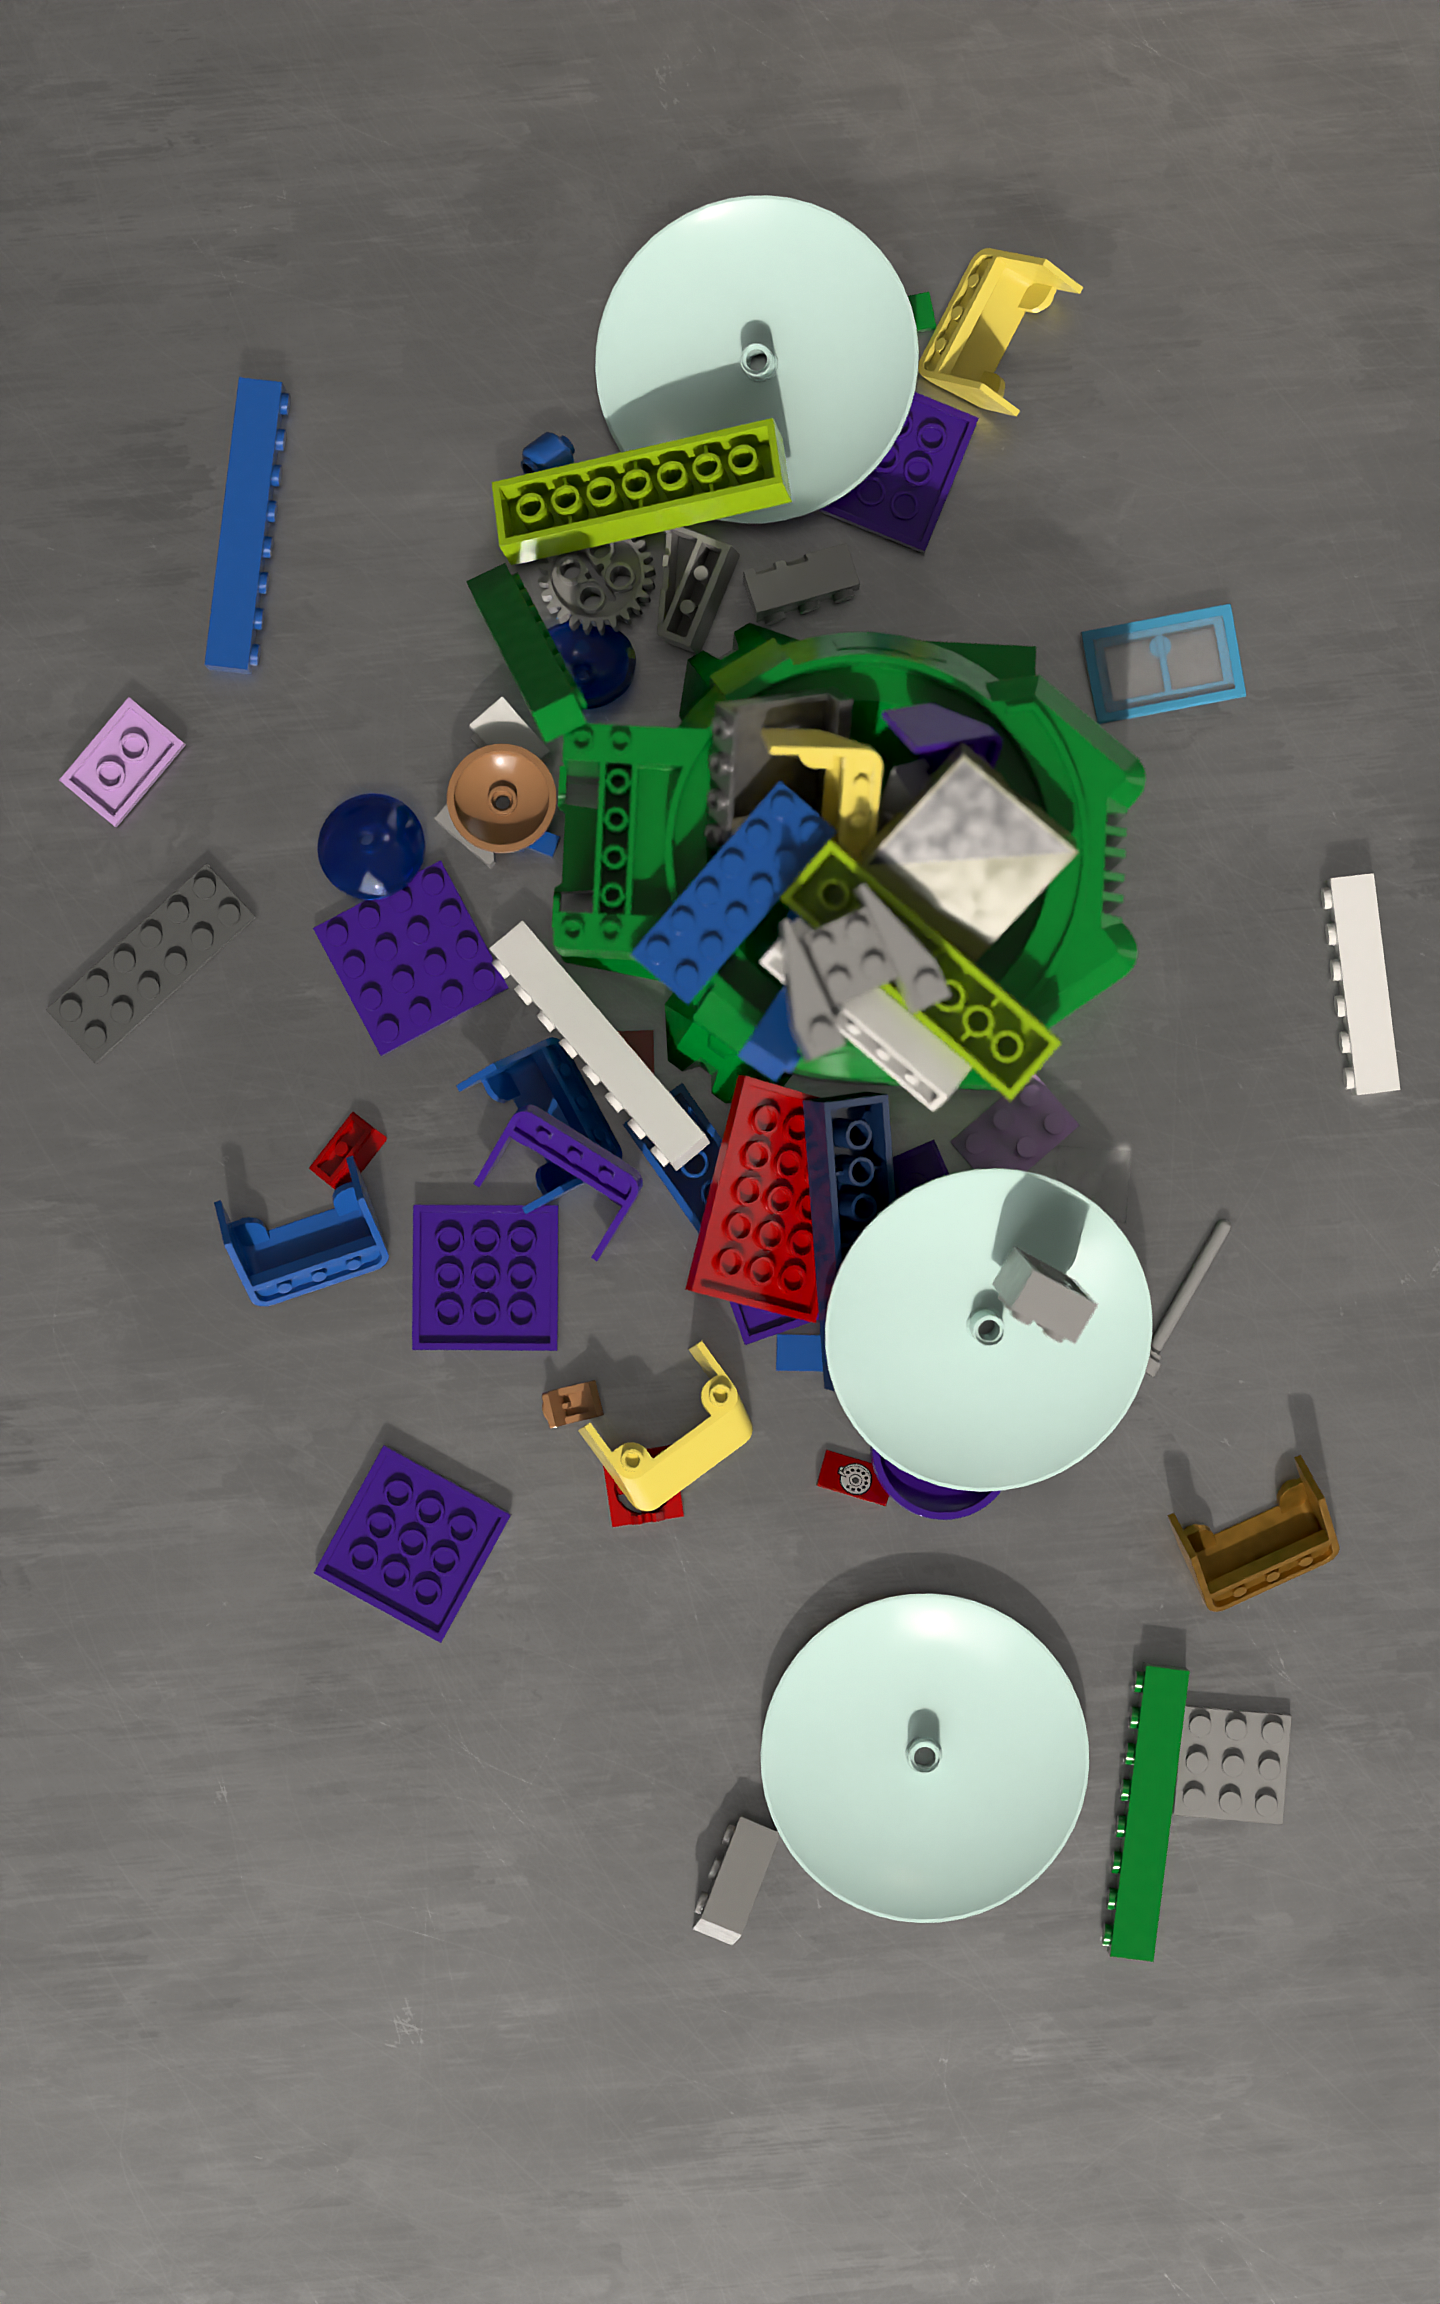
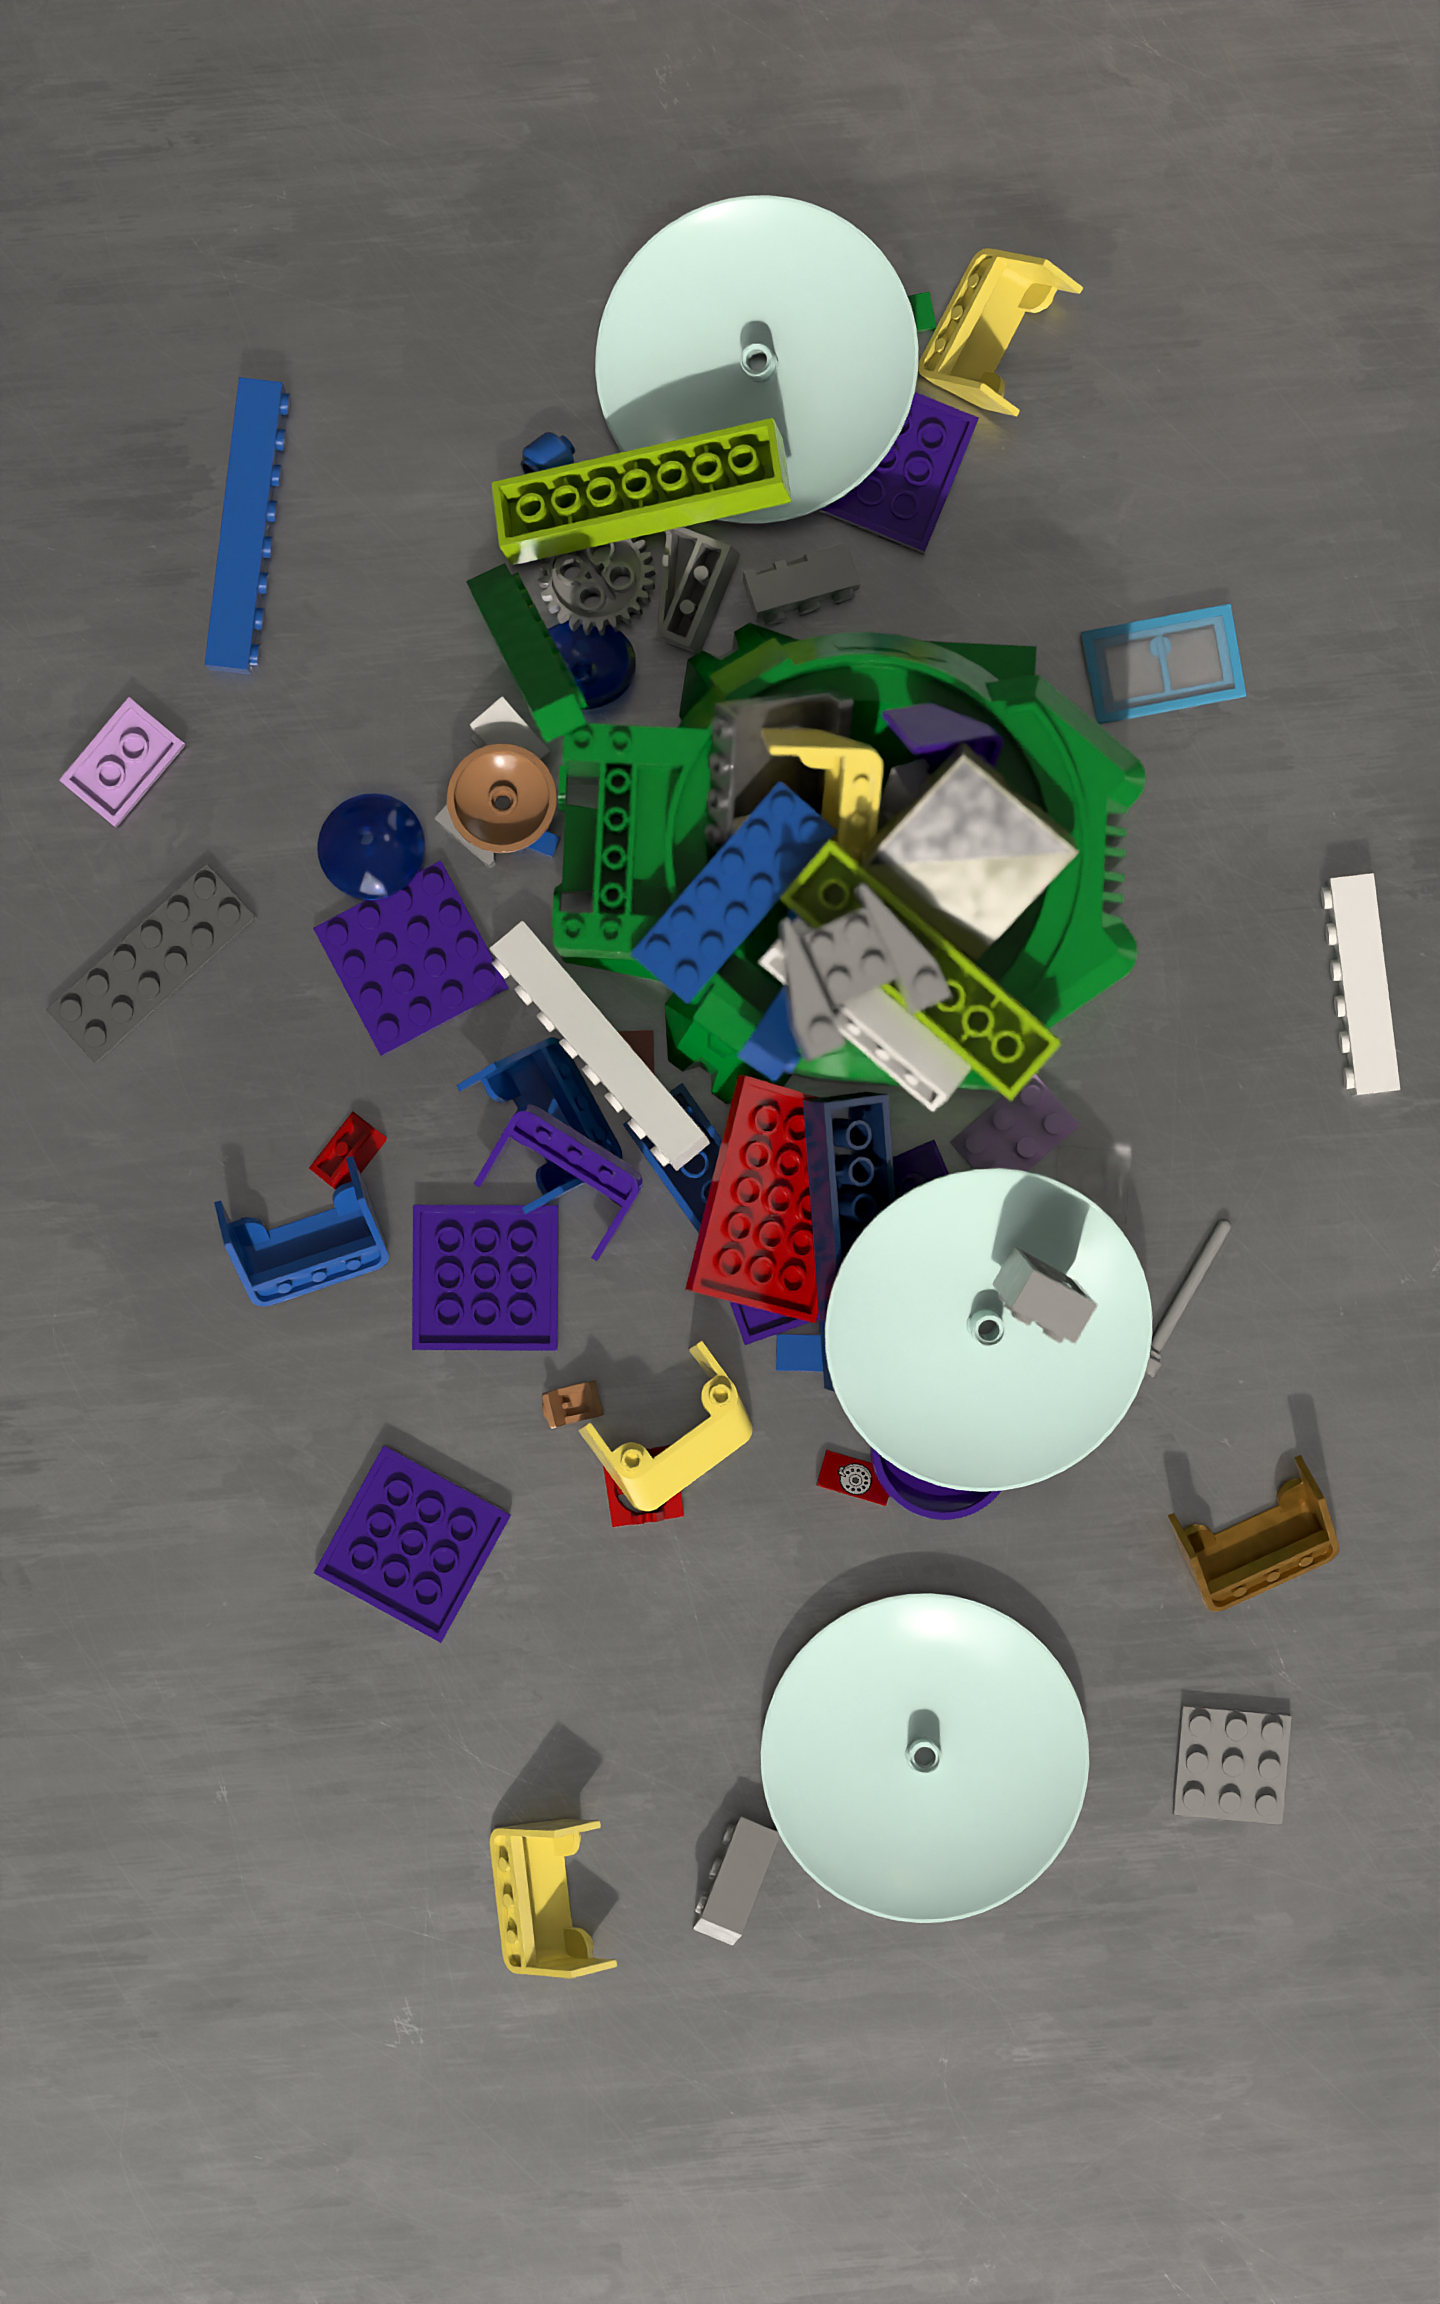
green brick [1102,1662,1190,1962] -> none
none -> light yellow windscreen [490,1819,617,1978]

